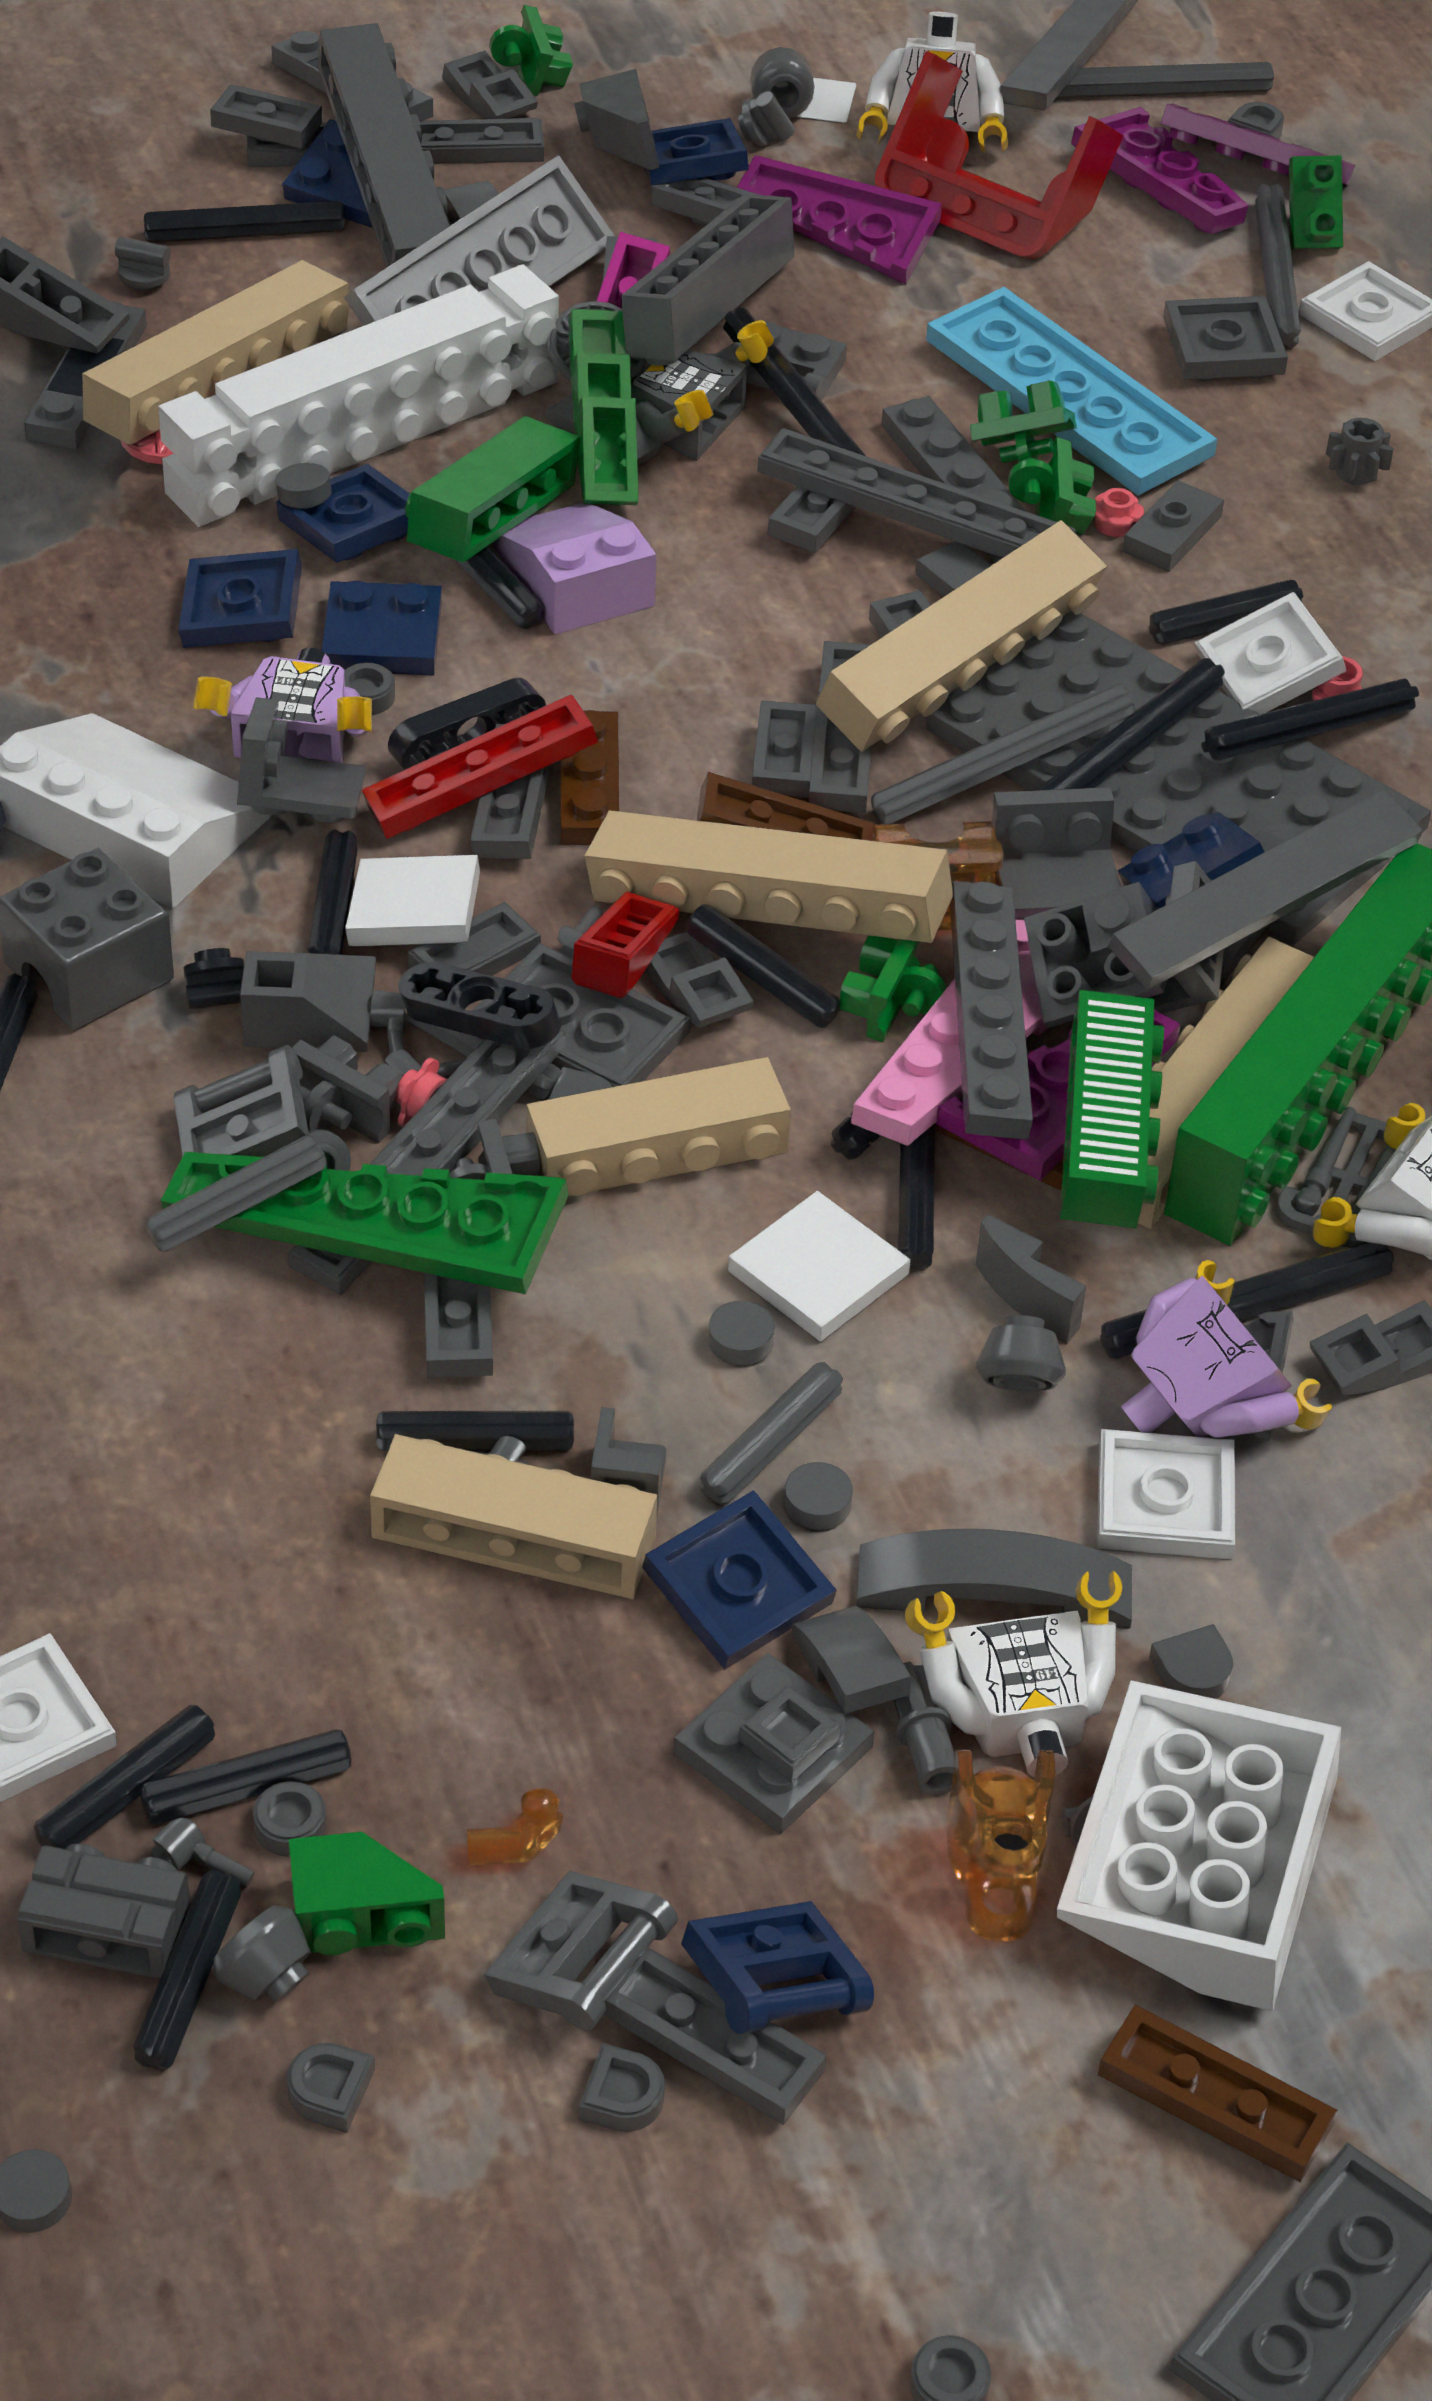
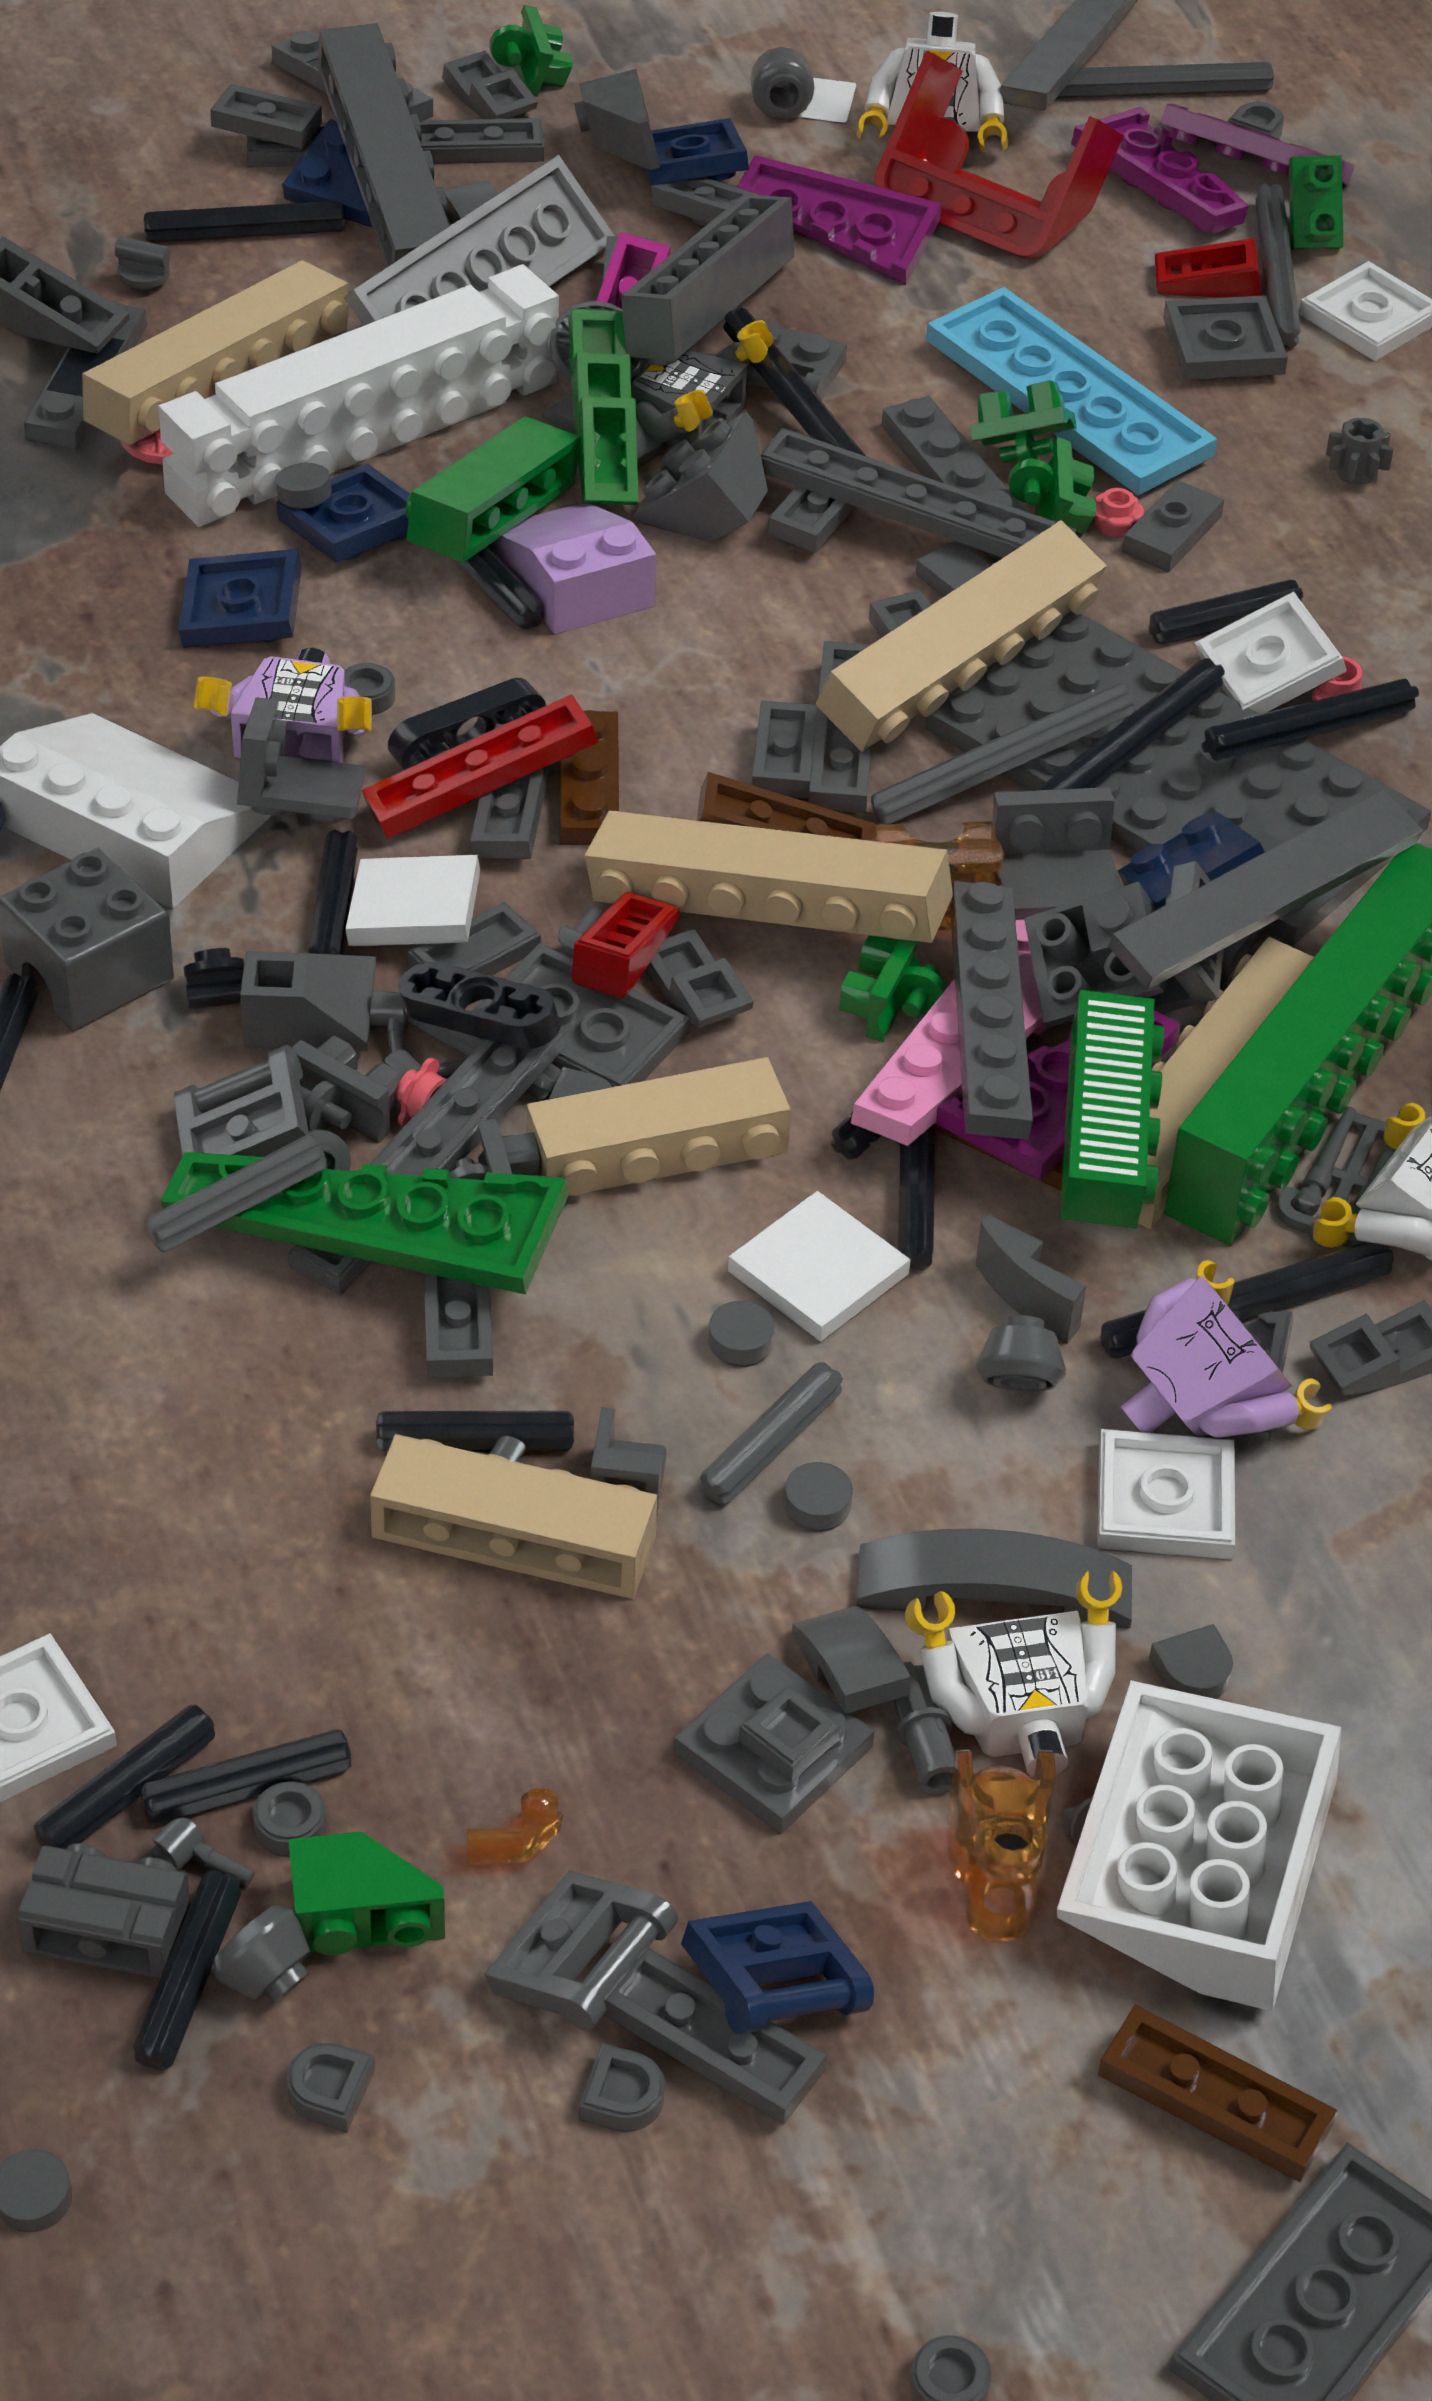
dark blue plate [322,581,442,675] -> none
dark blue plate [642,1490,837,1670] -> none
black axle [687,904,841,1028] -> none
dark grey plate [738,91,795,148] -> none
none -> dark grey slope [633,411,768,543]
none -> red slope [1155,238,1262,298]

